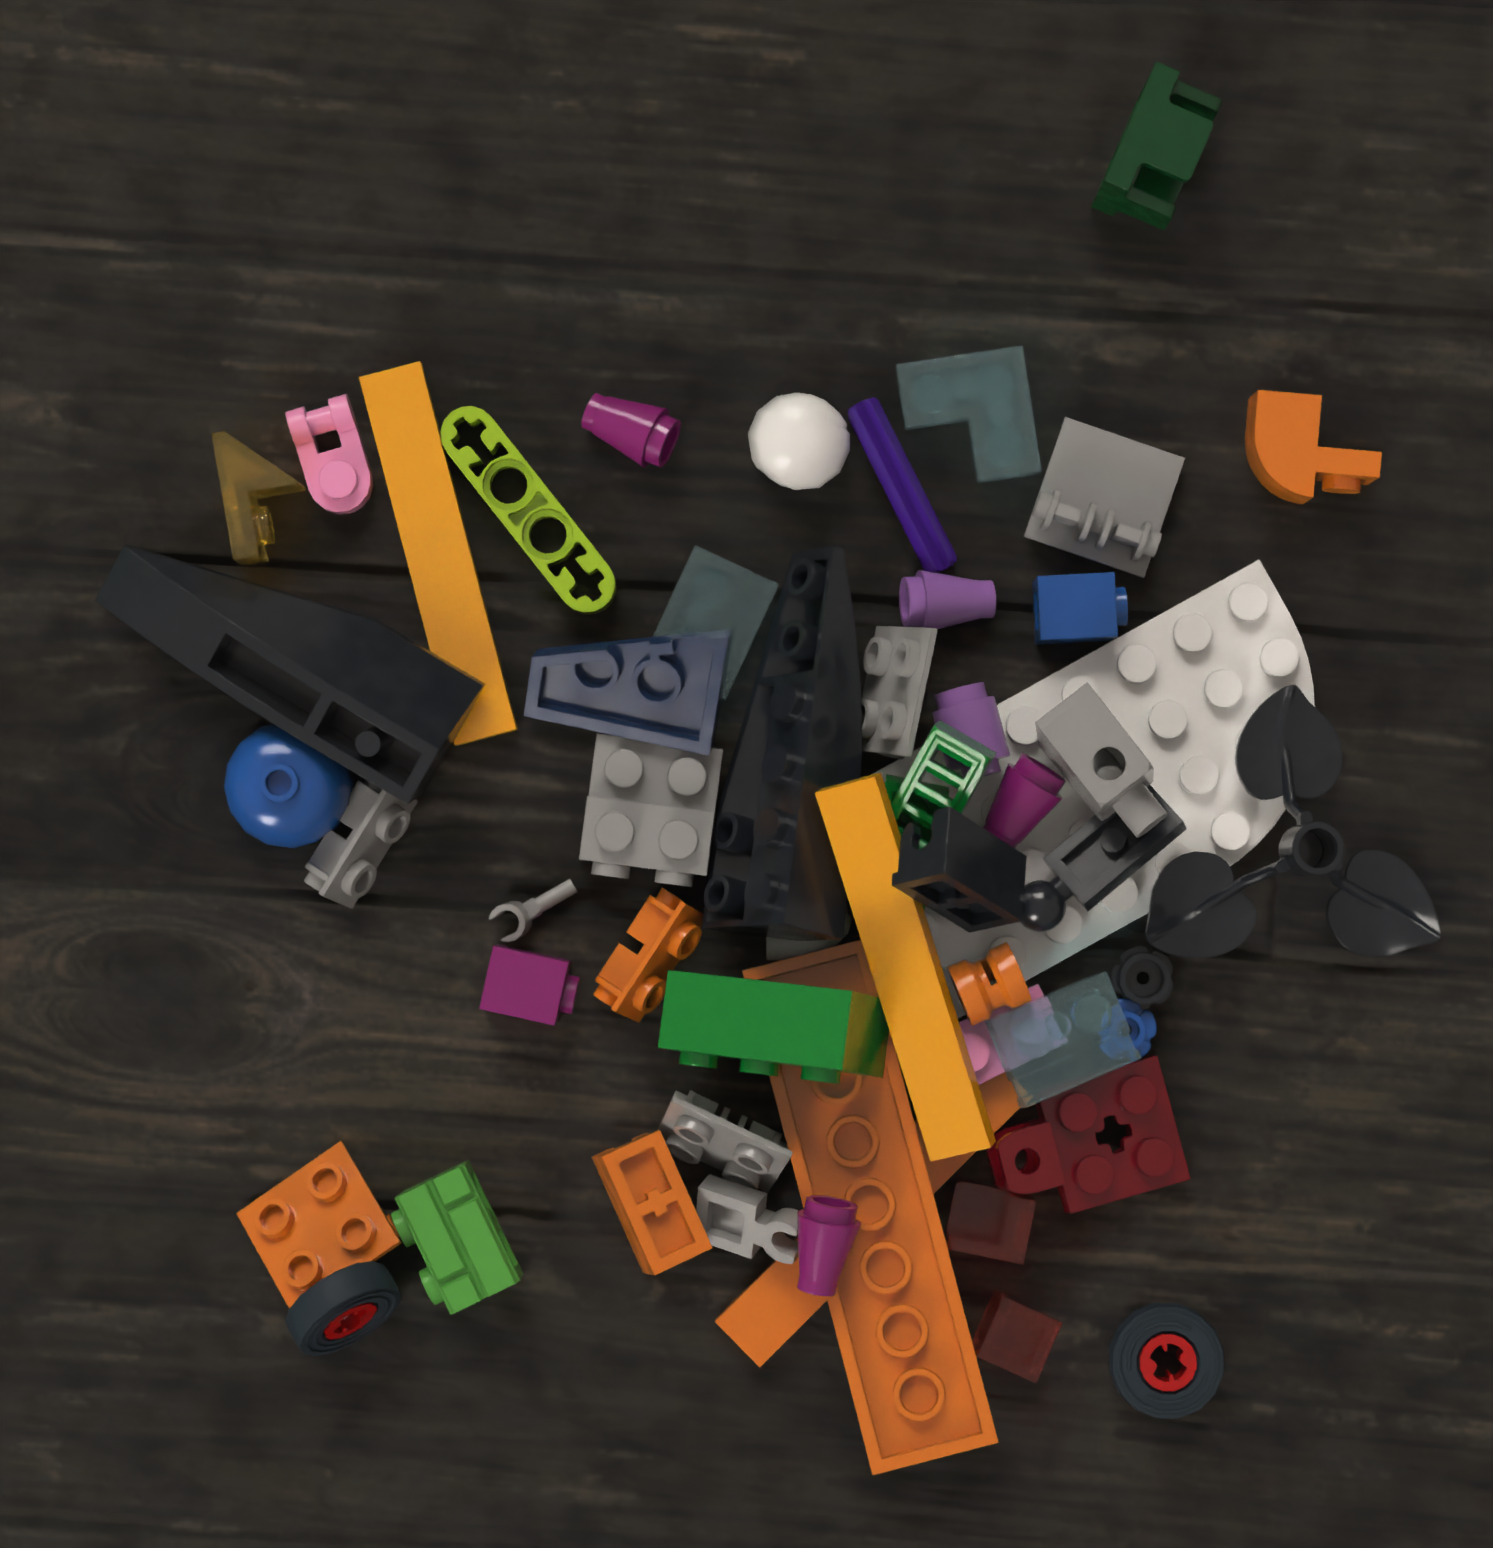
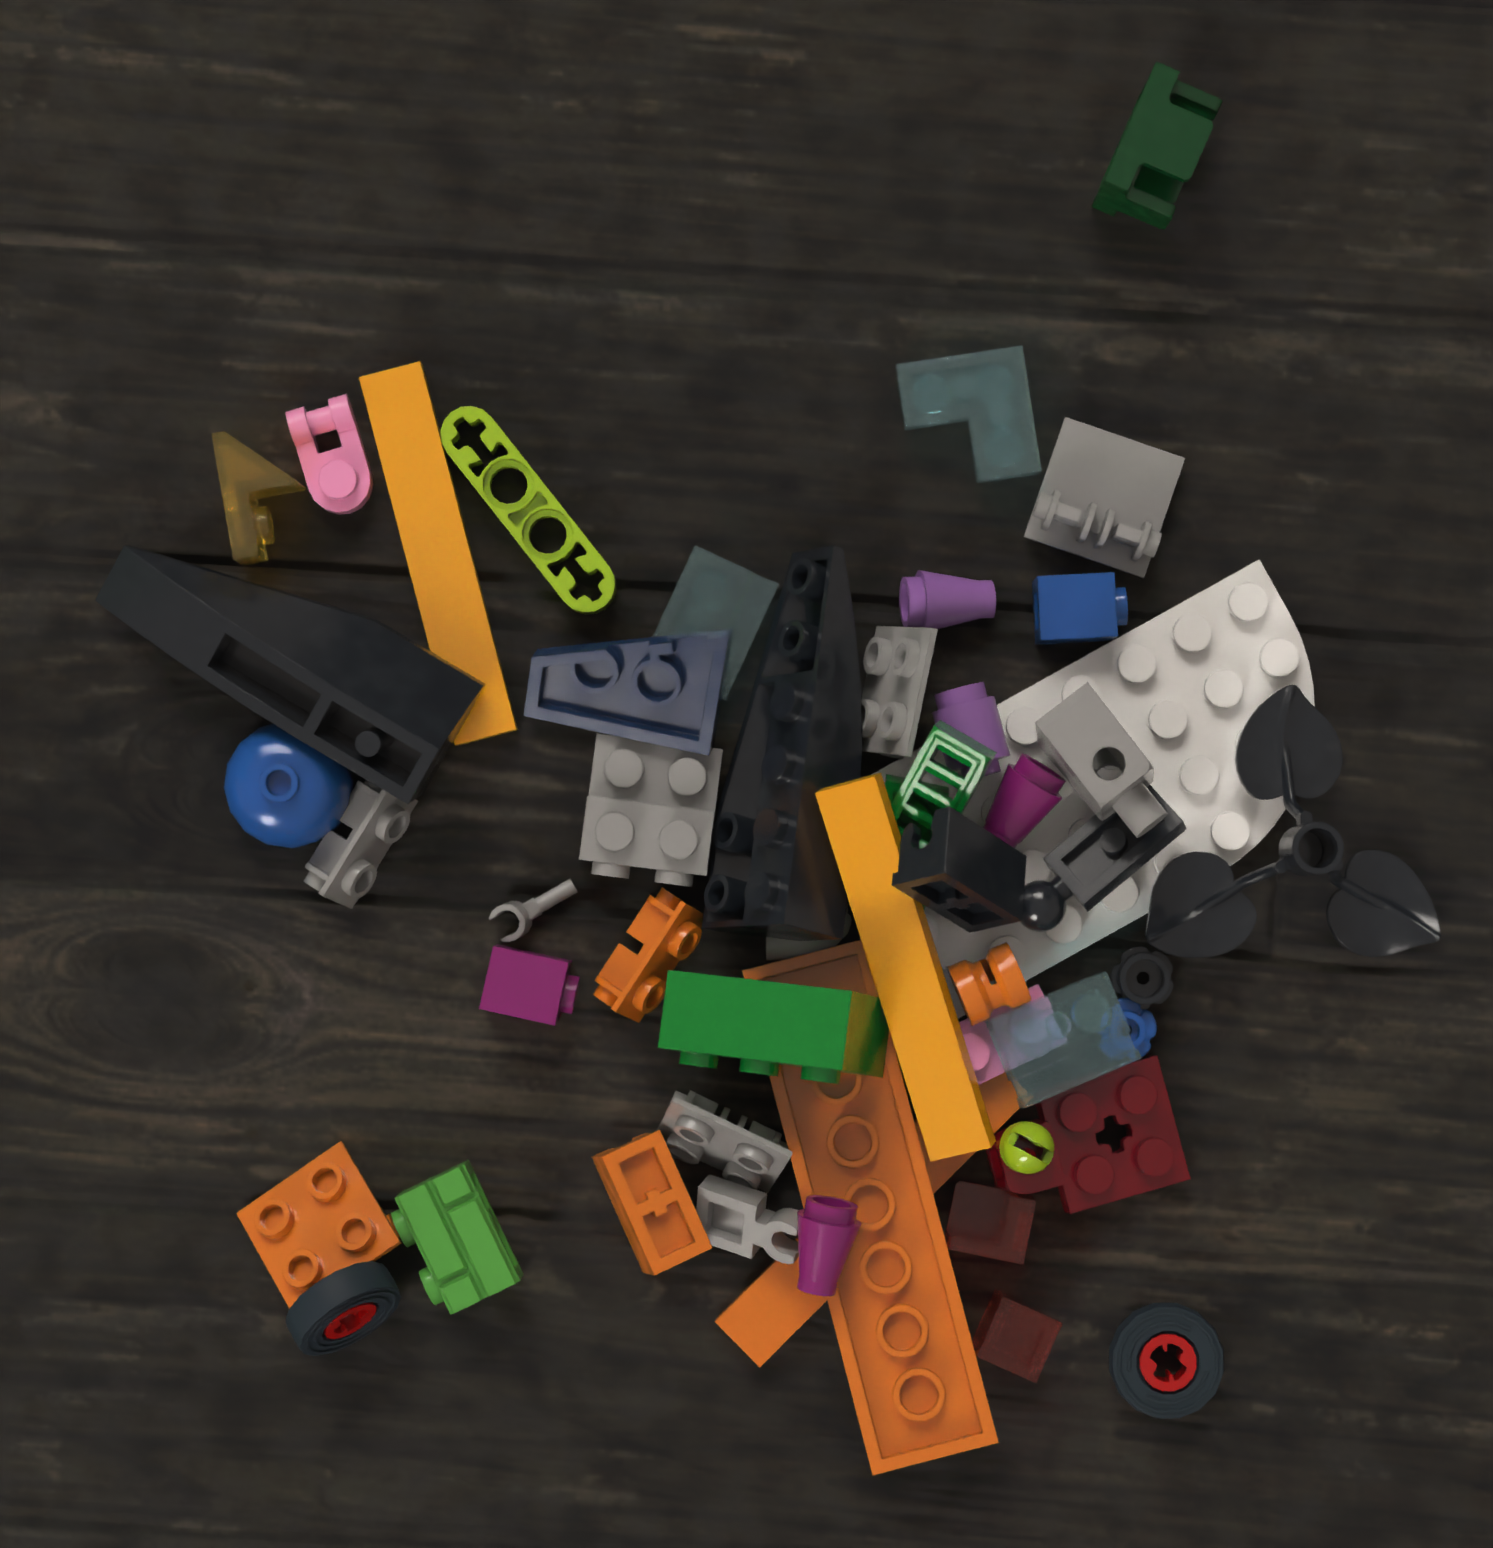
magenta cone [581,393,681,468] -> none
white hair [748,393,850,490] -> none
dark purple axle [848,397,957,573] -> none
orange brick [1245,390,1382,505] -> none
none -> lime hinge [999,1121,1055,1174]

